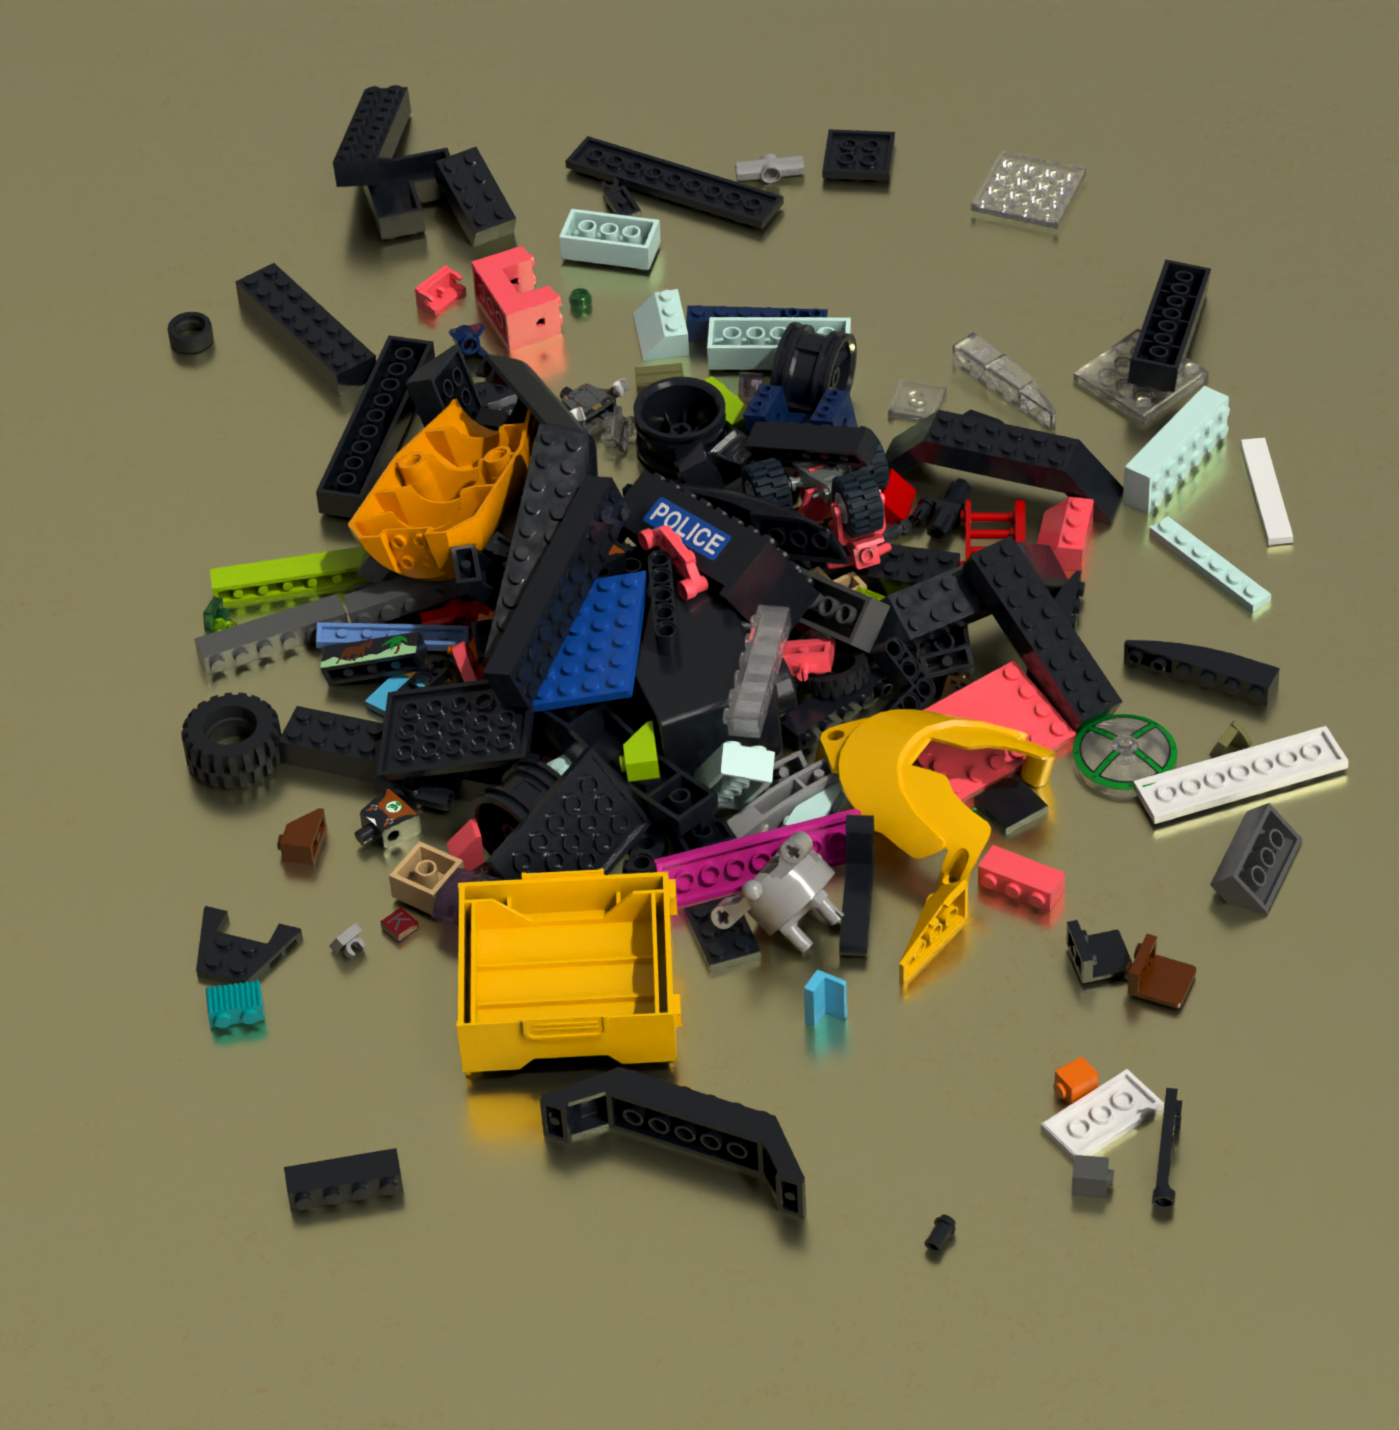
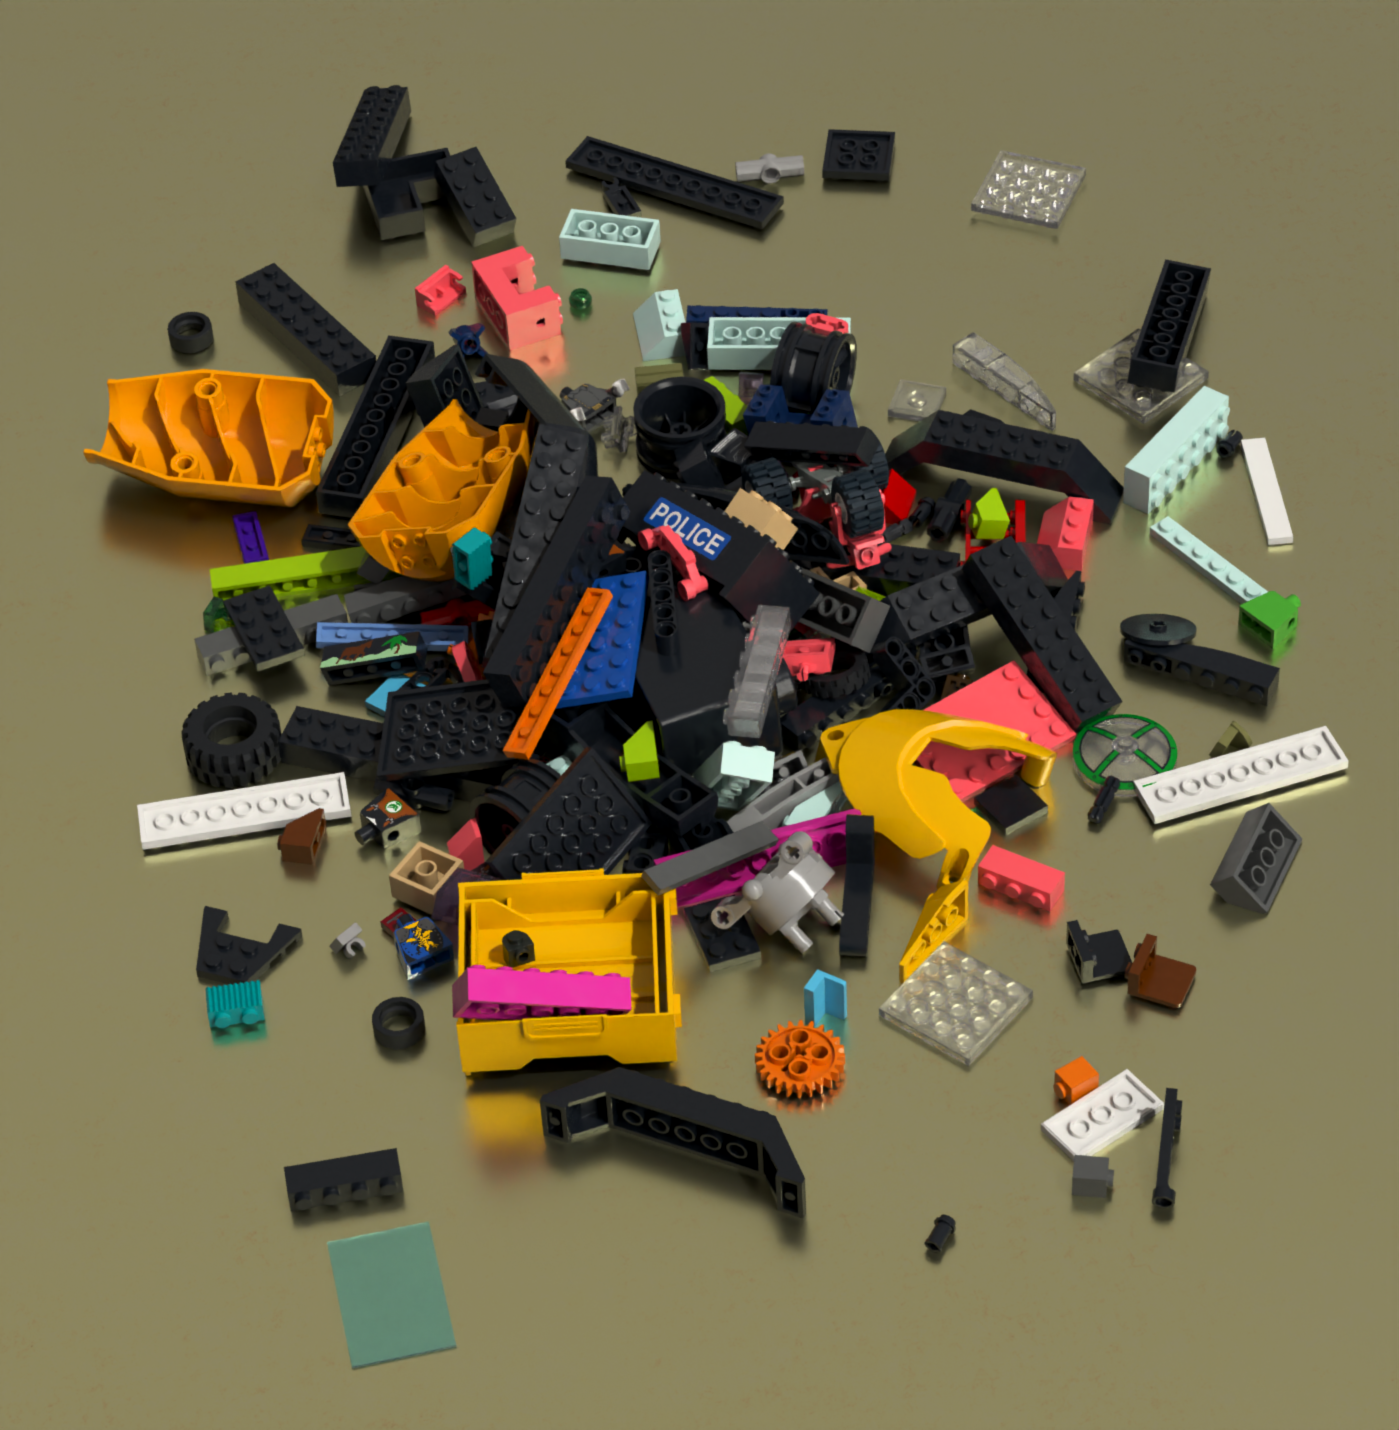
none -> light orange cylinder [83,369,334,507]
none -> white plate [137,772,351,850]
none -> black plate [223,585,305,672]
none -> dark purple tile [232,511,269,564]
none -> black tile [301,524,361,551]
none -> clear light blue piece [327,1222,456,1368]
none -> black tyre [372,997,425,1050]
none -> torso [394,914,454,980]
none -> teal brick [452,527,493,590]
none -> dark pink brick [452,965,632,1021]
none -> pearl dark grey plate [502,930,535,968]
none -> orange plate [503,587,613,760]
none -> dark grey tile [641,821,779,896]
none -> black slope [681,322,709,370]
none -> tan brick [725,488,798,550]
none -> orange gear [755,1020,845,1098]
none -> coral beam [806,313,849,335]
none -> clear plate [879,941,1033,1066]
none -> lime slope [968,488,1010,539]
none -> black axle [1087,775,1120,824]
none -> black piece [1120,614,1197,645]
none -> black pin [1216,430,1243,458]
none -> bright green torso [1238,591,1301,649]

